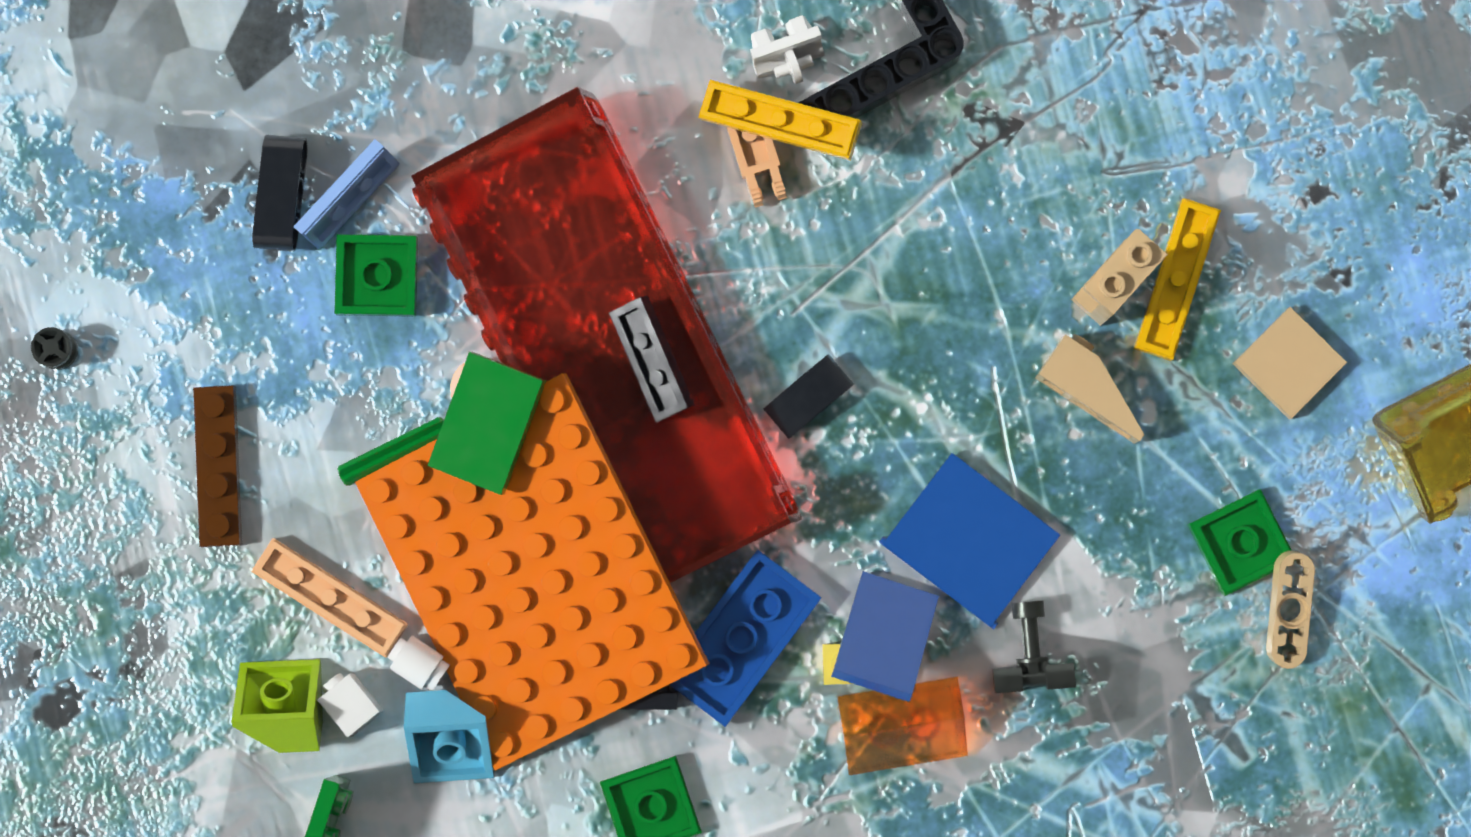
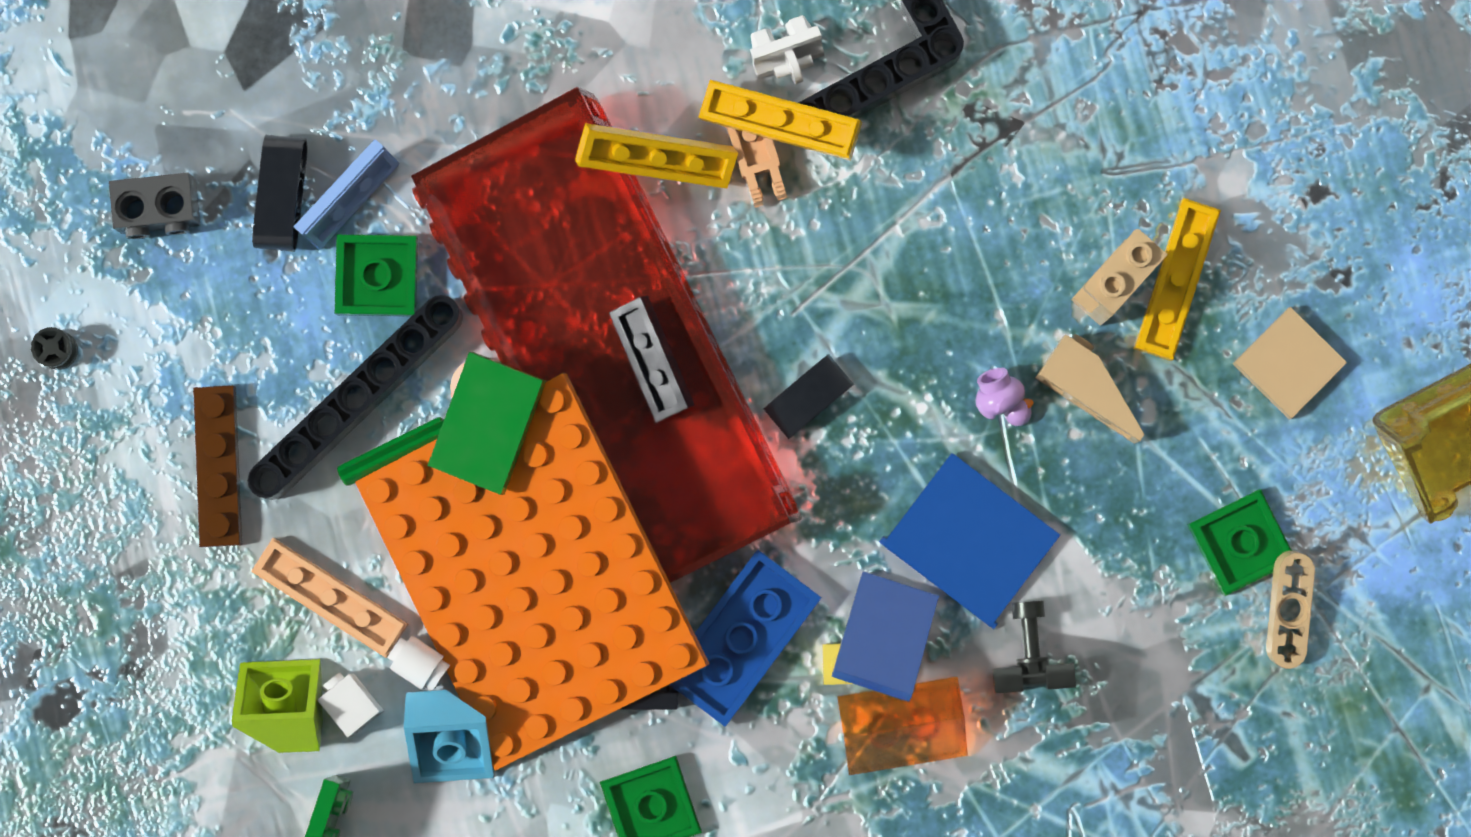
none -> dark grey brick [109,172,201,239]
none -> black beam [247,295,463,500]
none -> yellow plate [575,123,738,189]
none -> lavender animal [976,368,1034,426]

